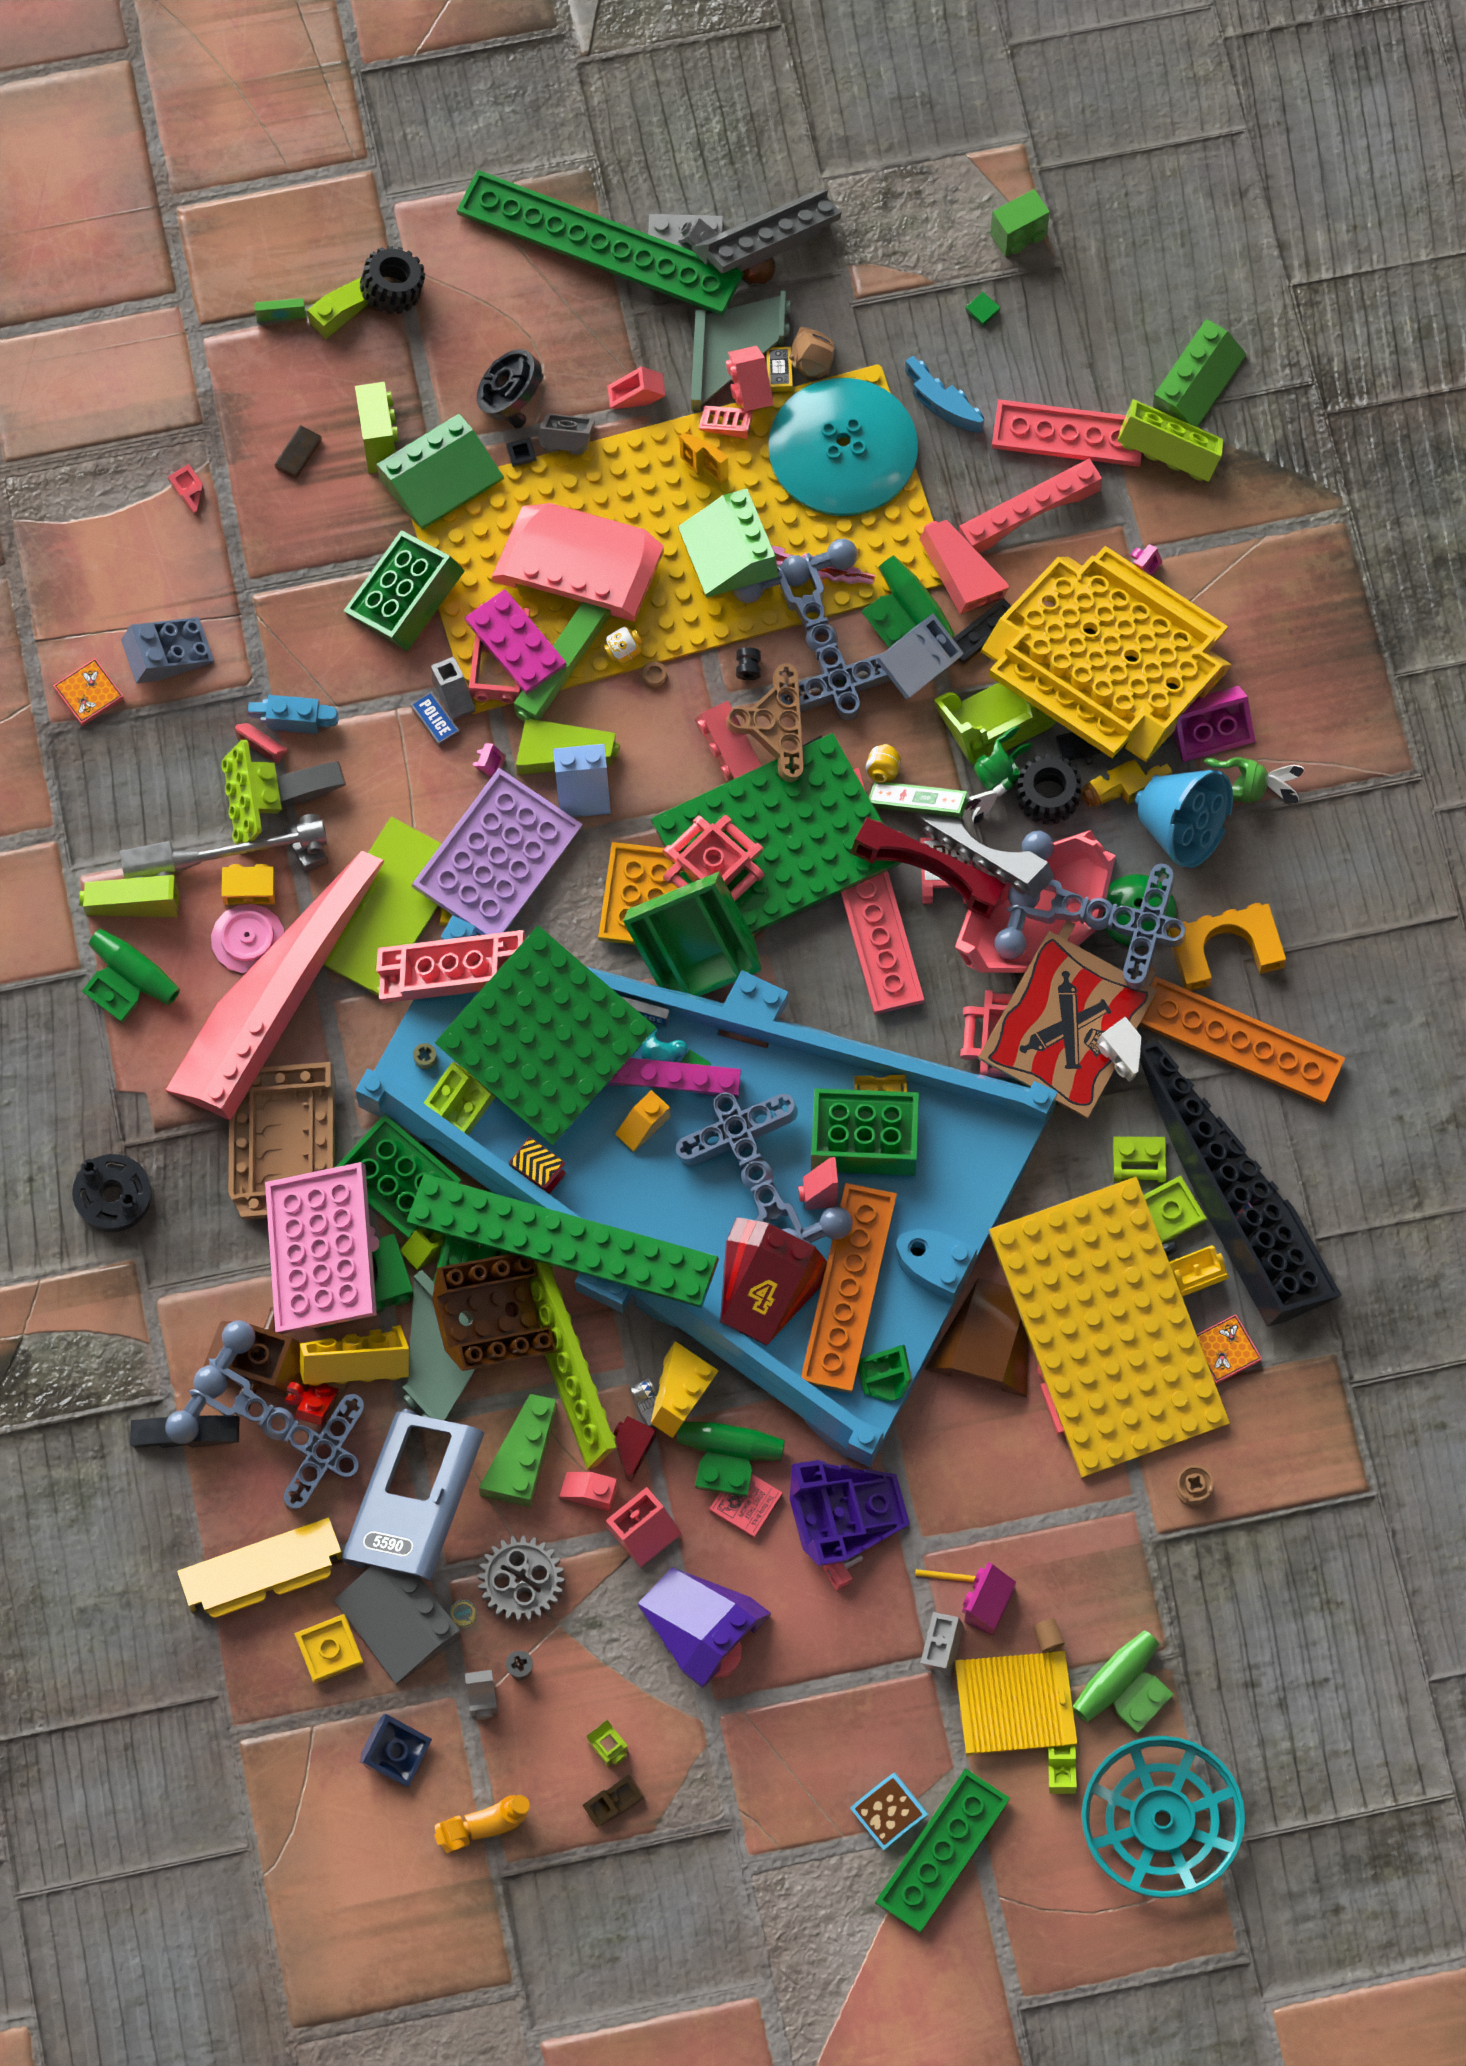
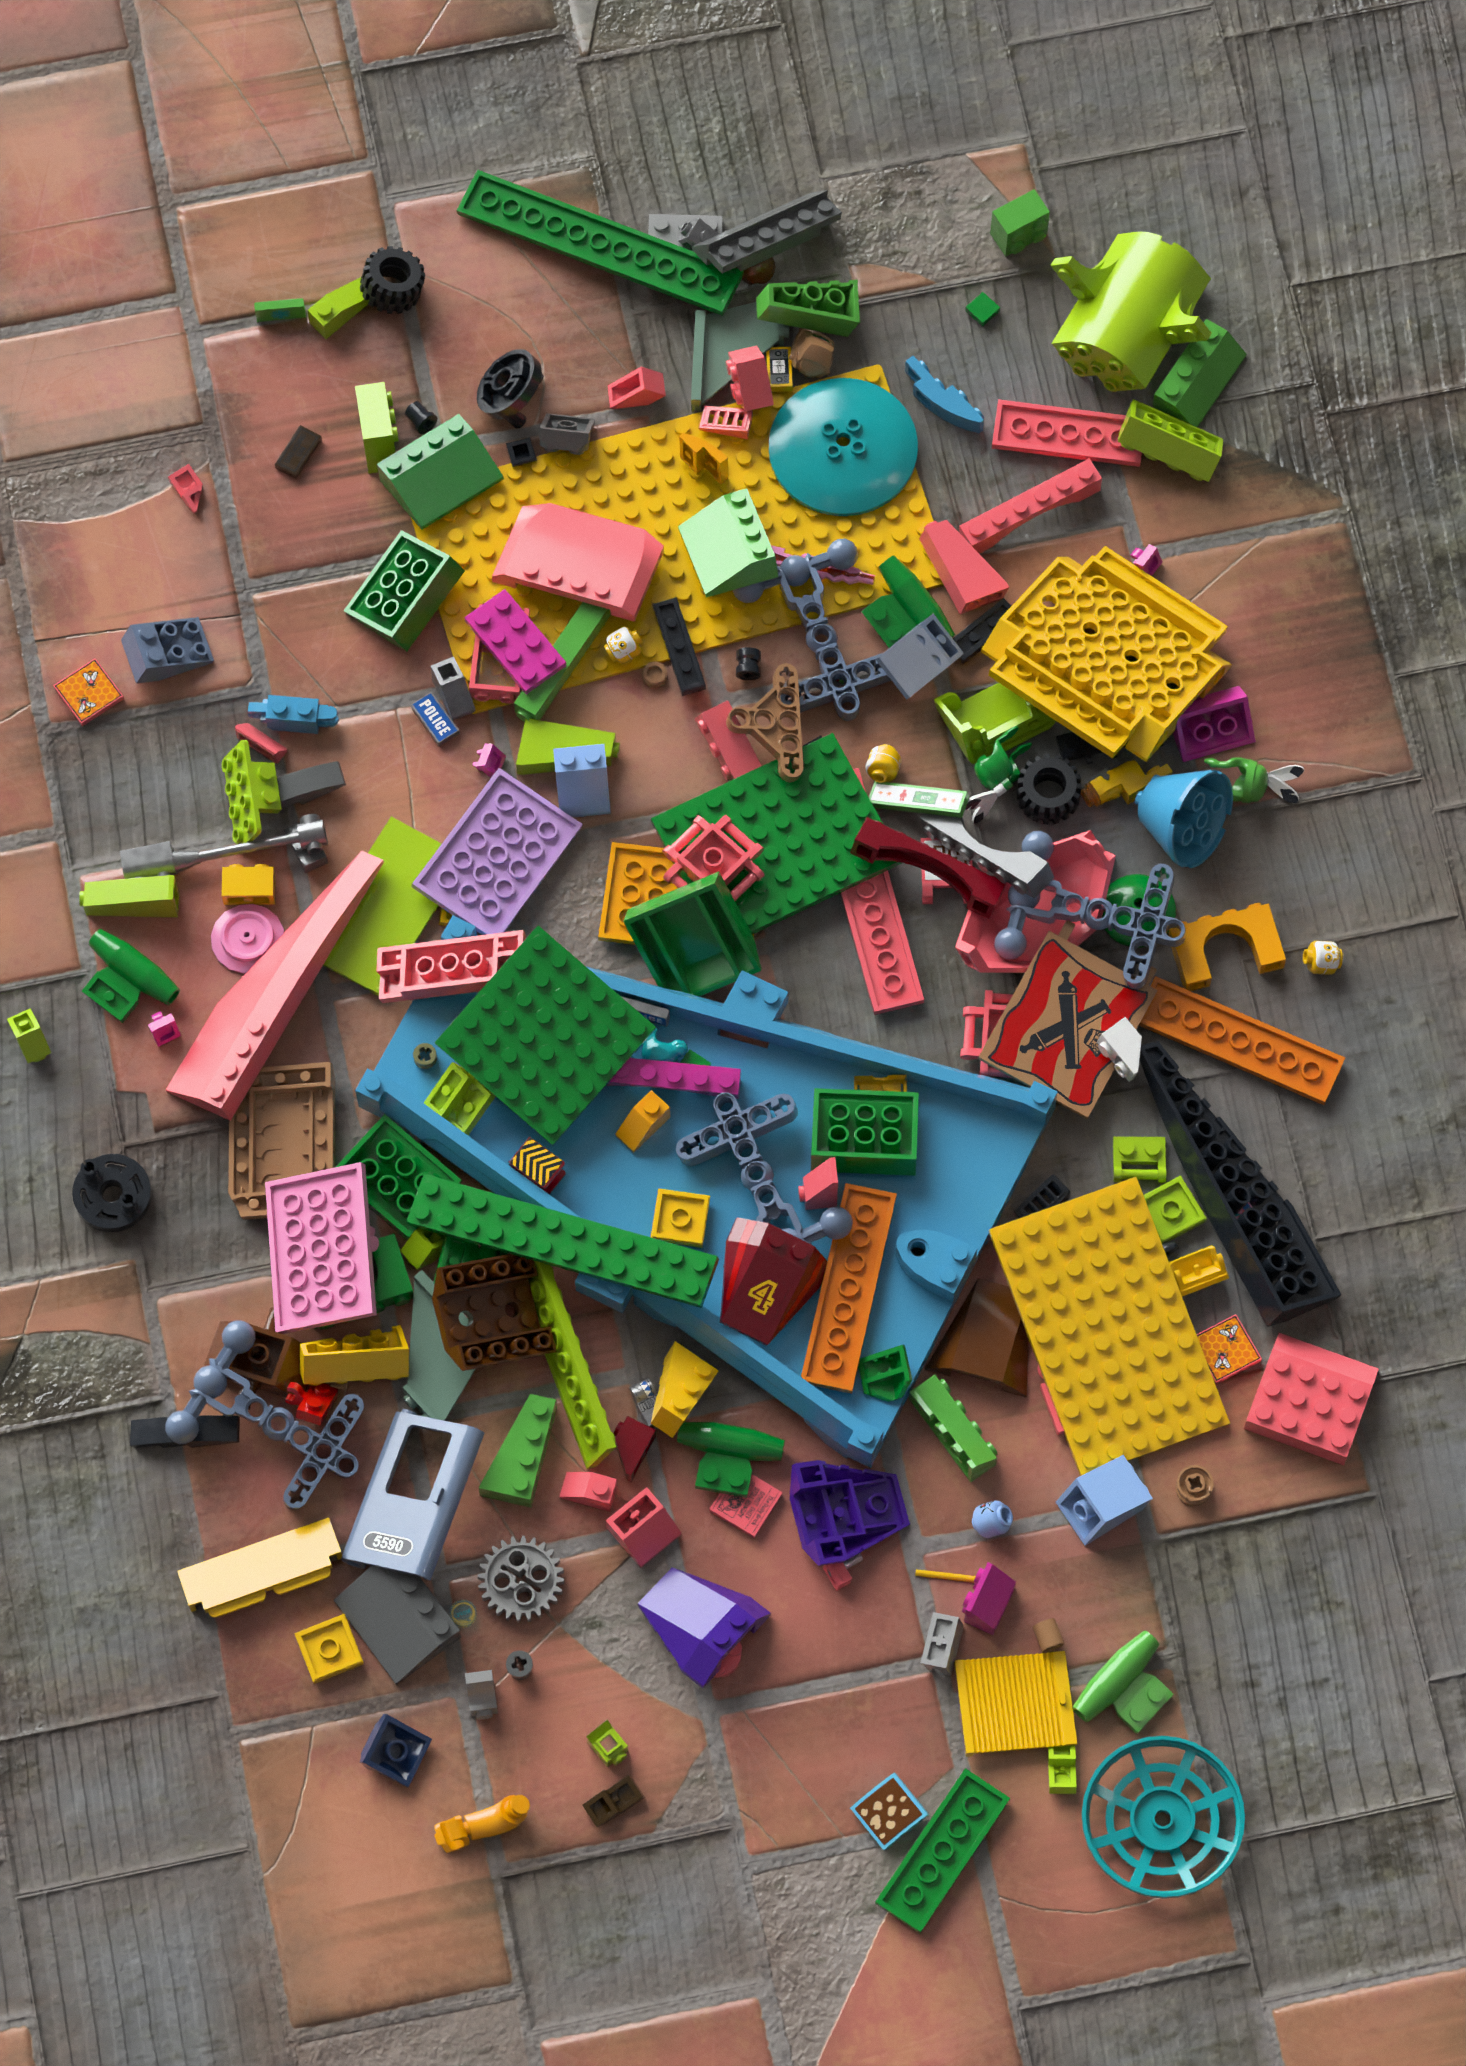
none -> lime slope [7,1008,51,1063]
none -> dark pink tile [148,1011,181,1047]
none -> black bush [405,401,438,434]
none -> yellow plate [651,1188,710,1248]
none -> black tile [652,597,706,696]
none -> bright green wedge [756,280,860,337]
none -> bright green wedge [909,1375,998,1483]
none -> light blue head [972,1501,1013,1538]
none -> black slope [1014,1174,1071,1218]
none -> lime cylinder [1051,232,1212,392]
none -> light blue slope [1056,1455,1153,1545]
none -> coral slope [1244,1333,1379,1465]
none -> head [1303,941,1343,975]

